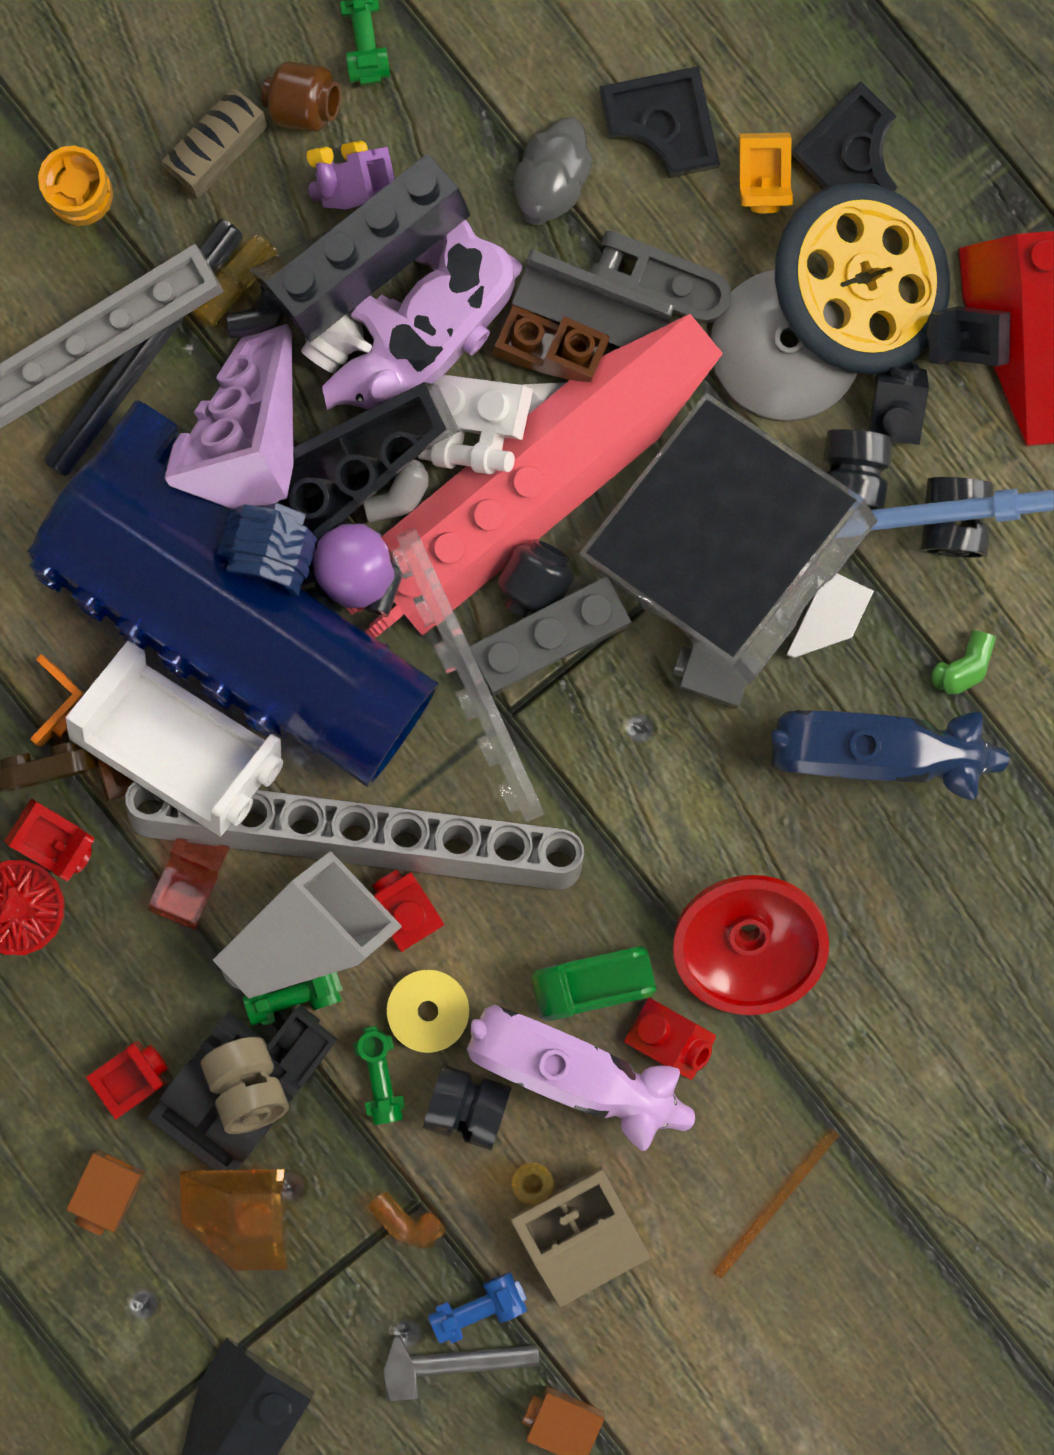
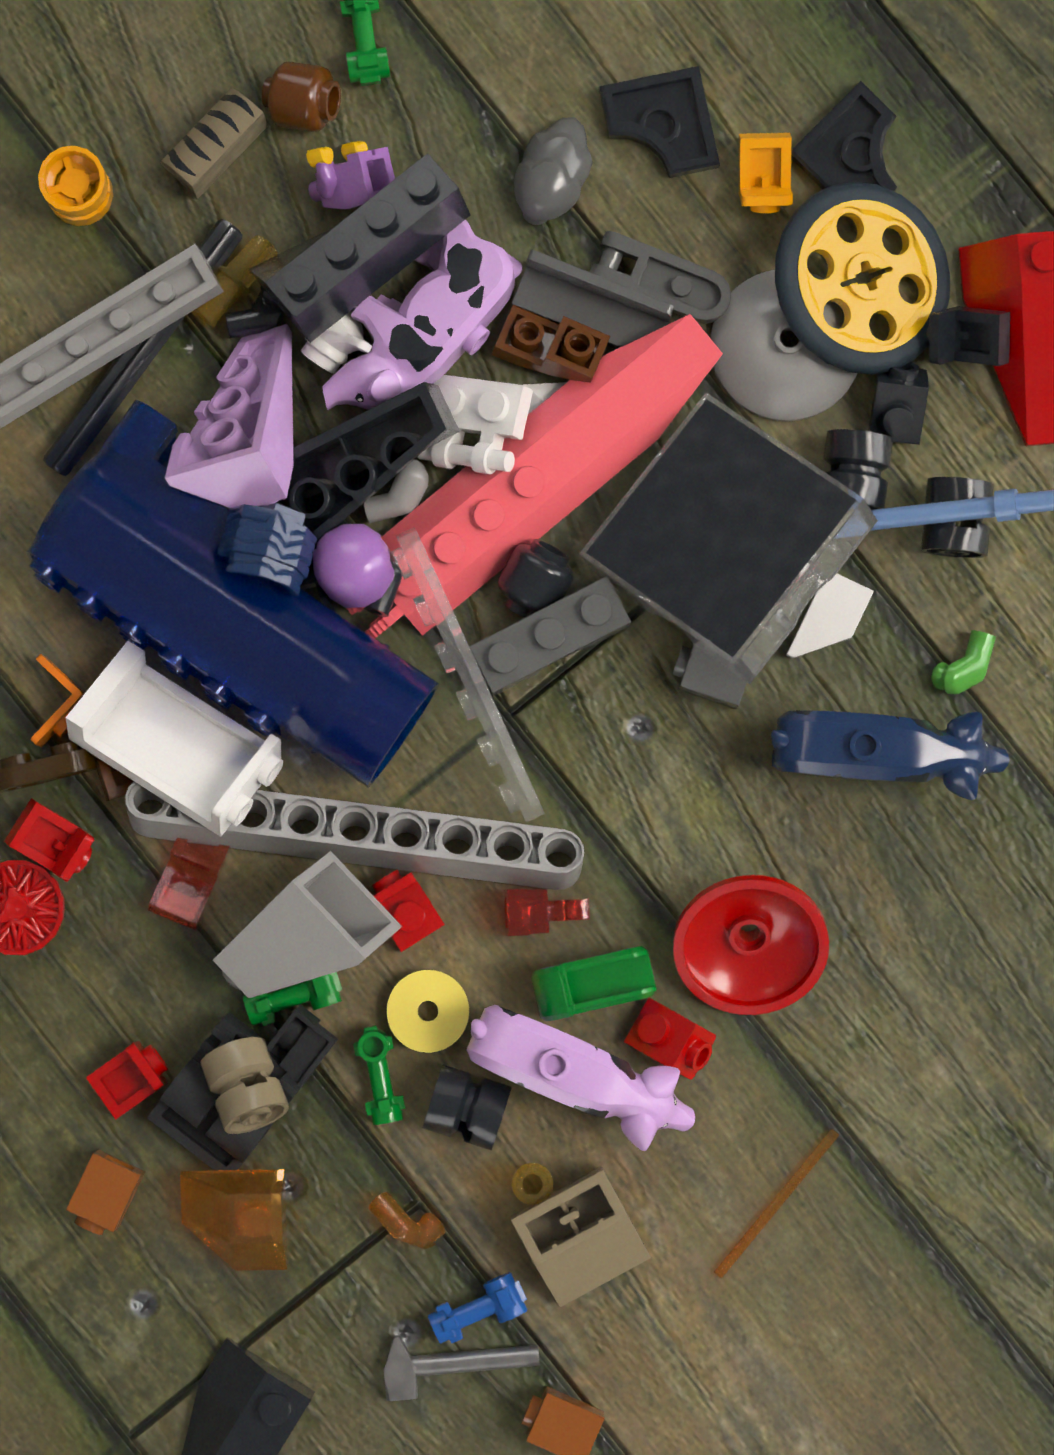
none -> clear red piece [504,888,590,936]

